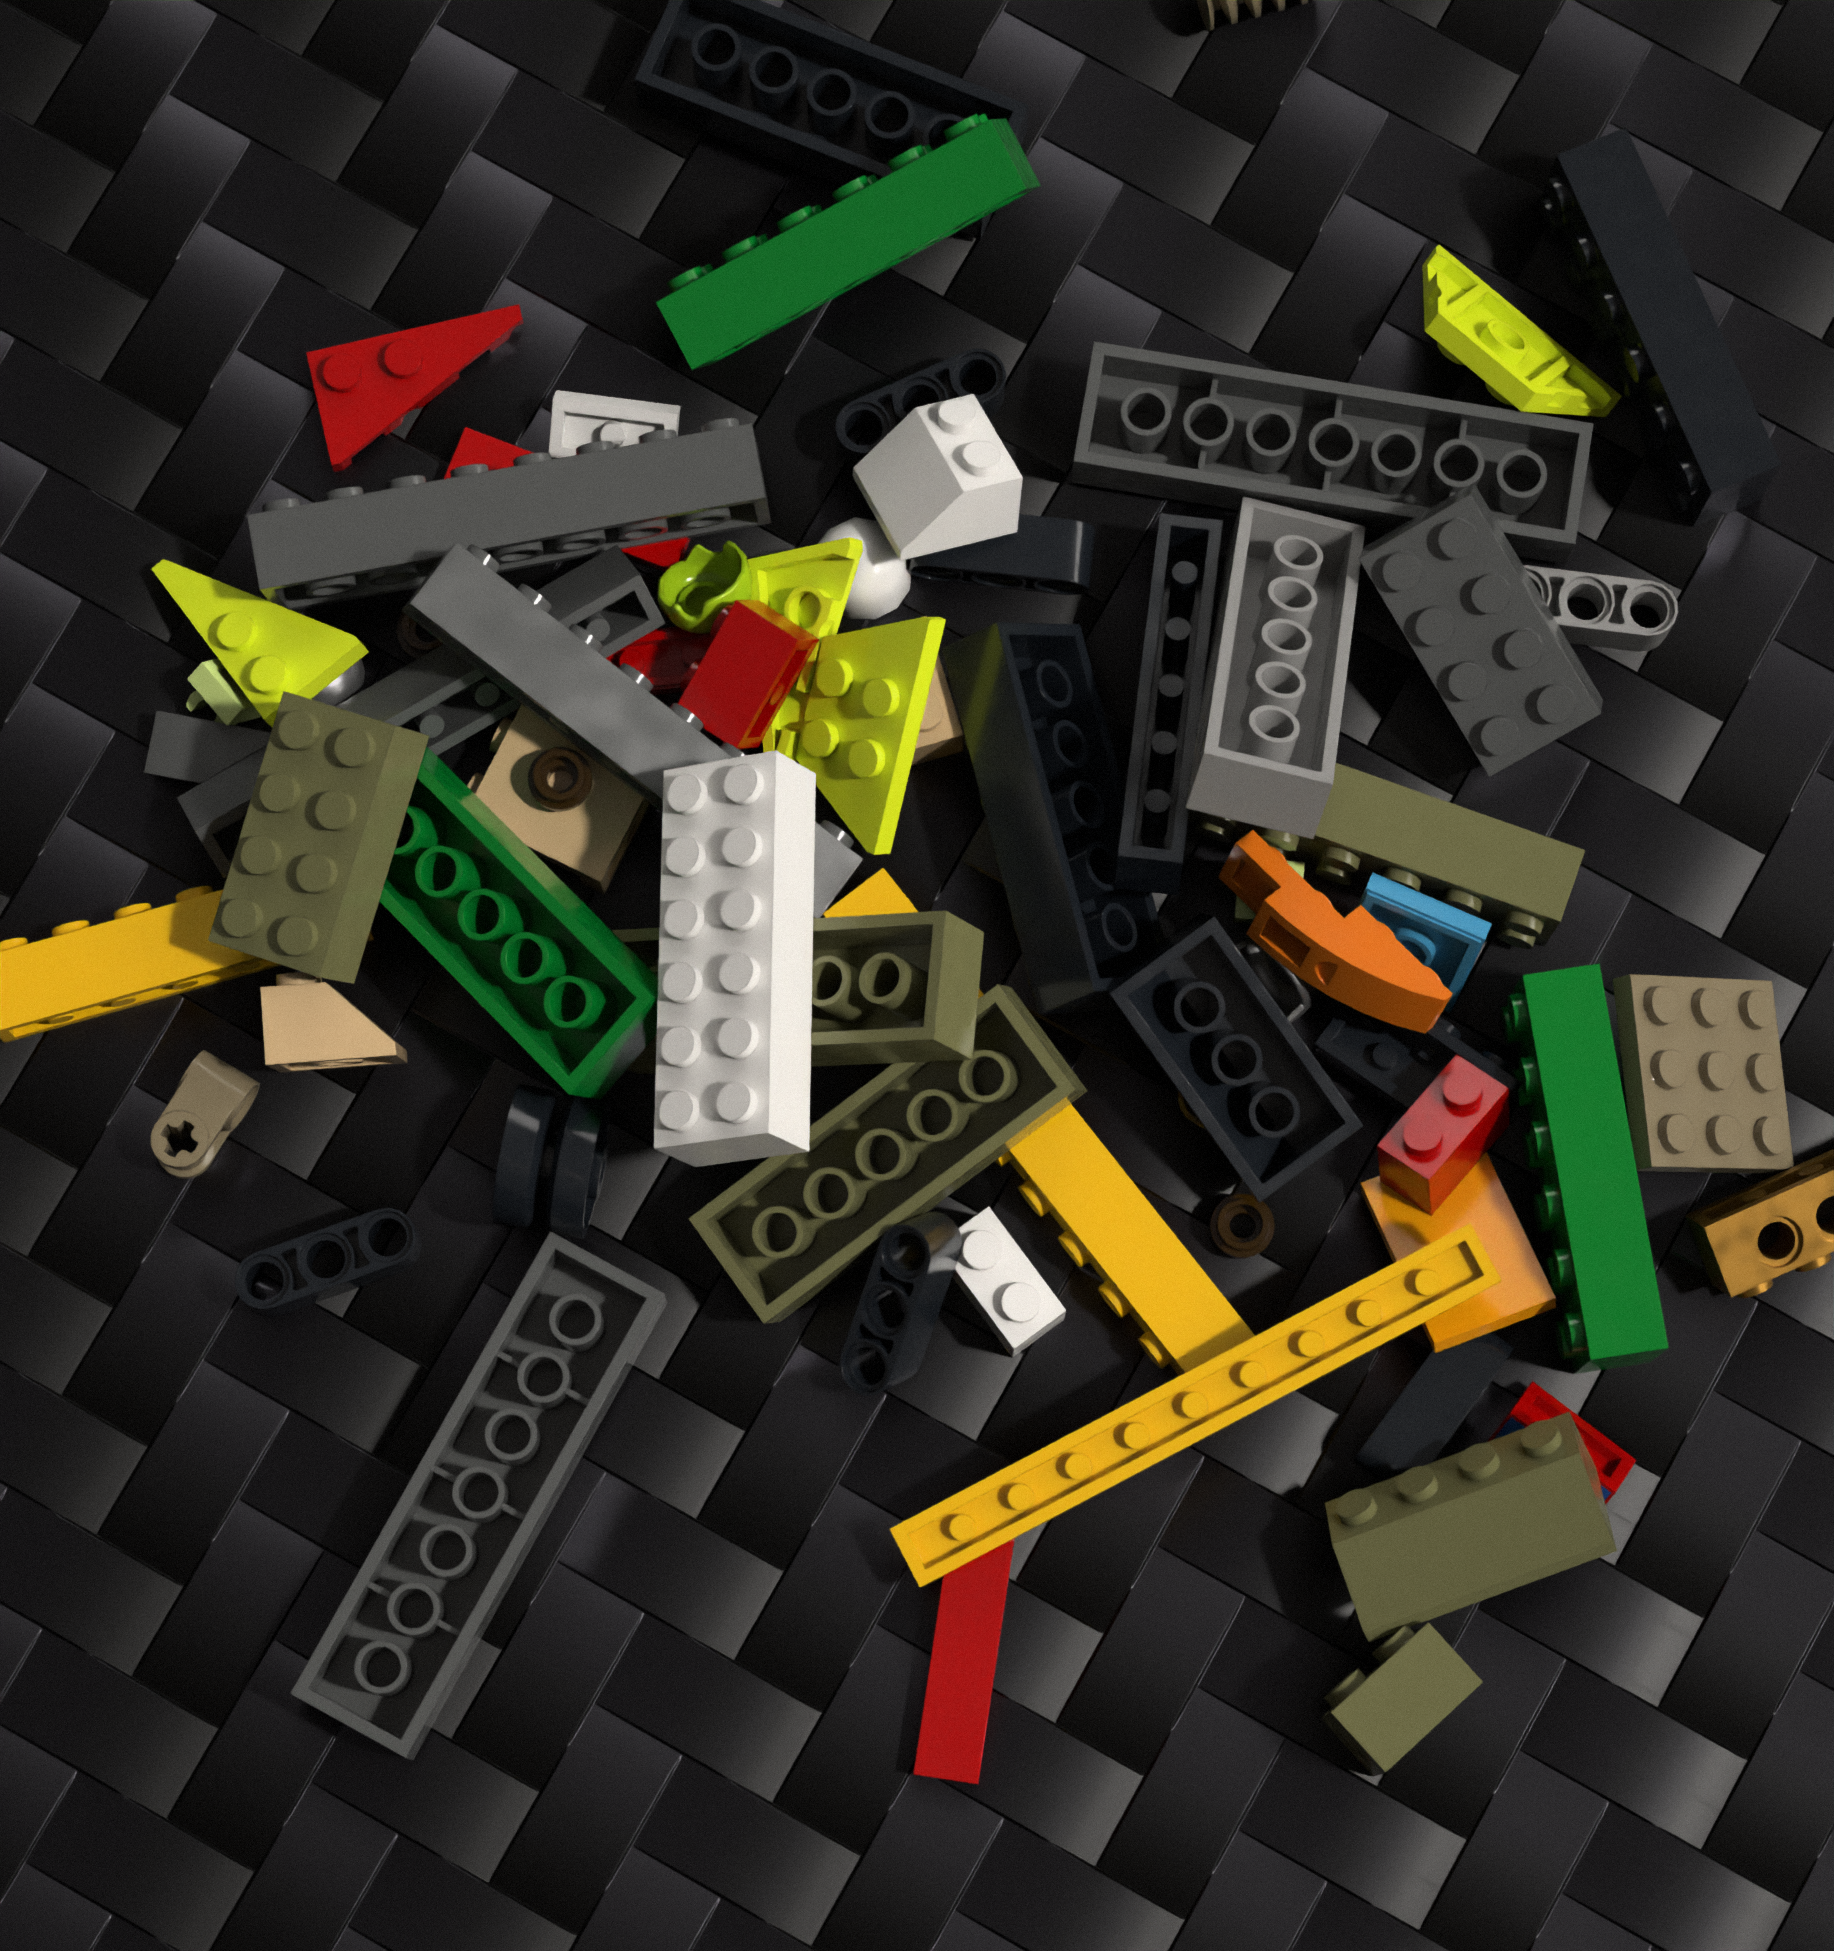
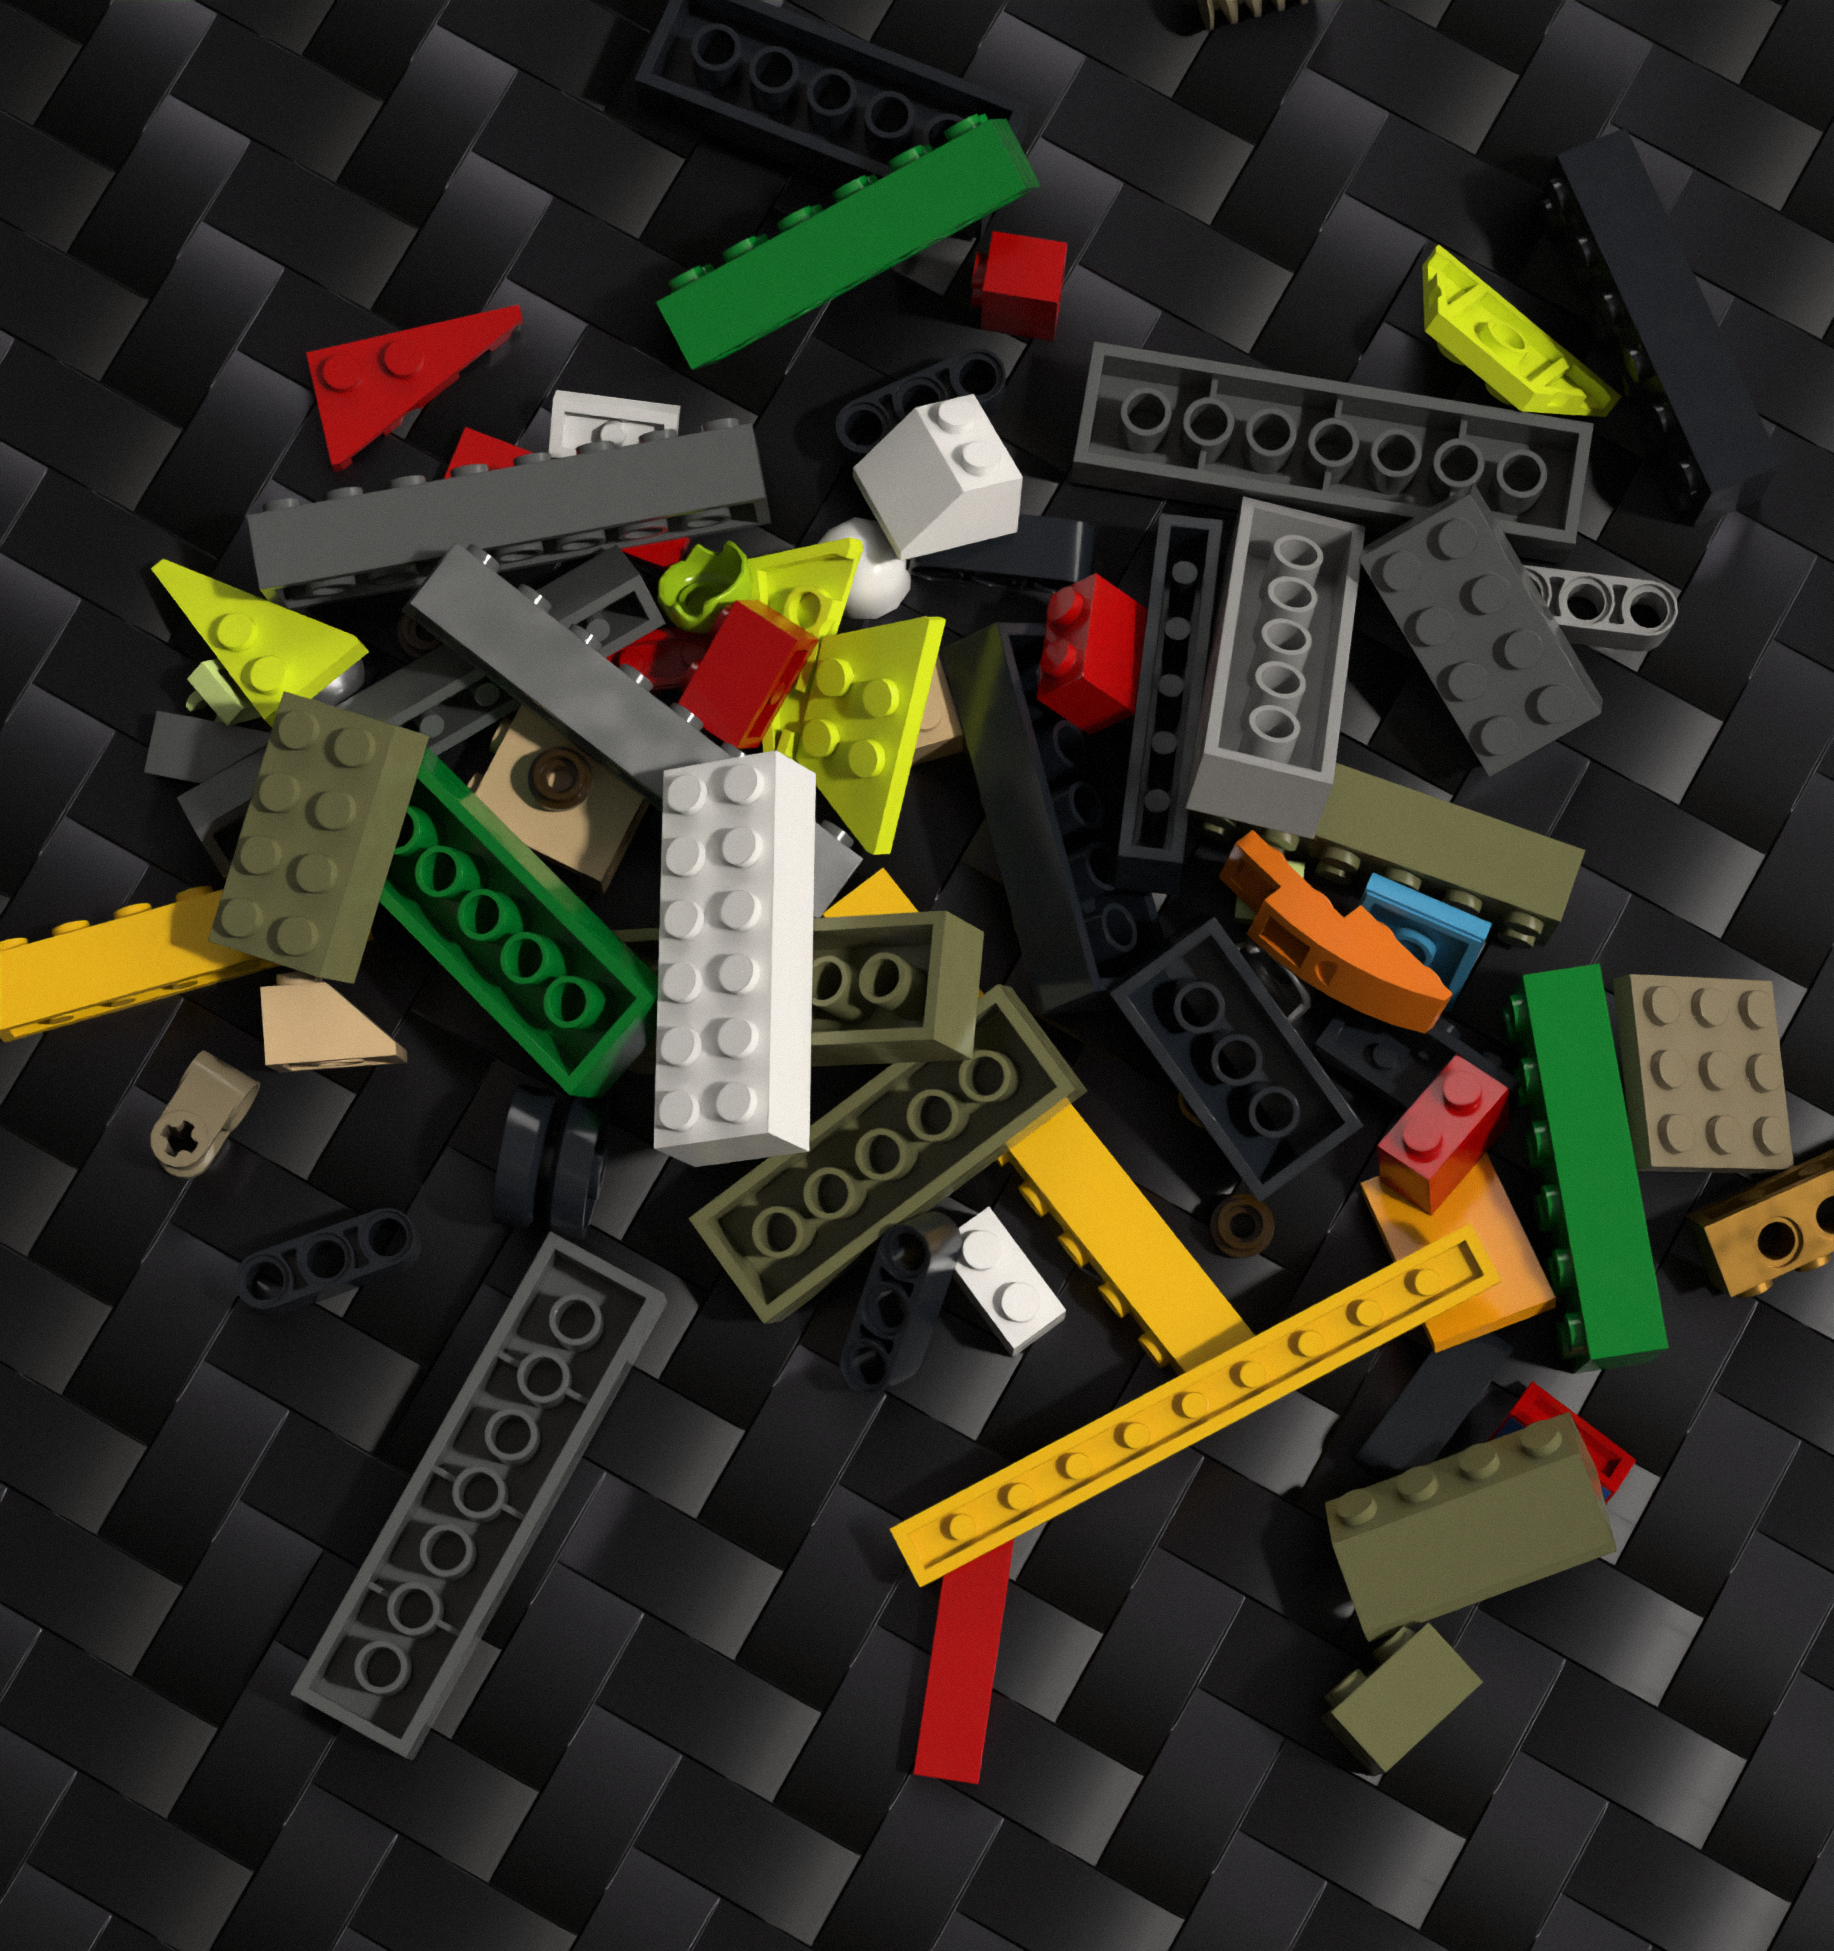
none -> red brick [971,231,1068,342]
none -> red brick [1037,573,1148,735]

